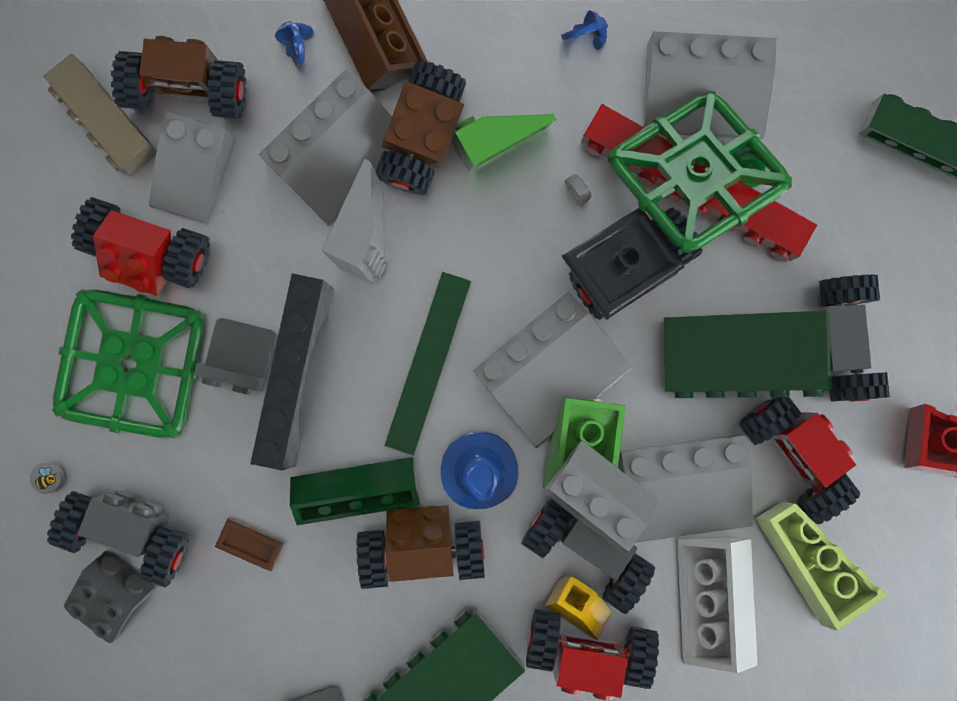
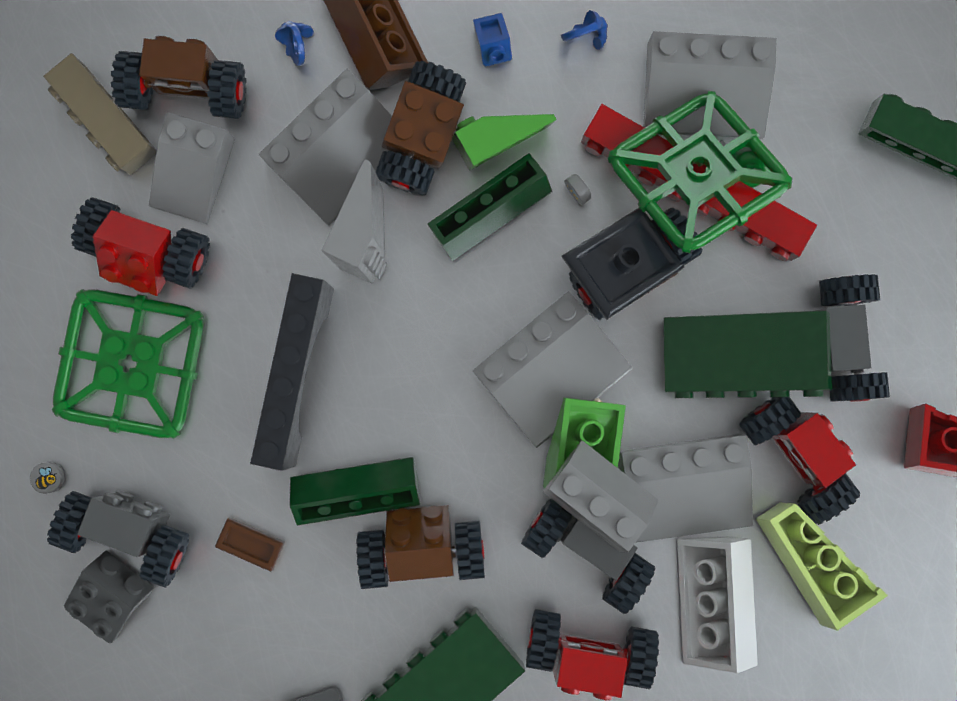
dark grey bracket [193,318,276,395] -> none
dark green tile [384,272,471,456] -> none
blue hat [440,432,518,509] -> none
yellow slope [545,575,612,640] -> none
none -> dark green brick [427,153,553,261]
none -> blue bracket [473,13,512,66]

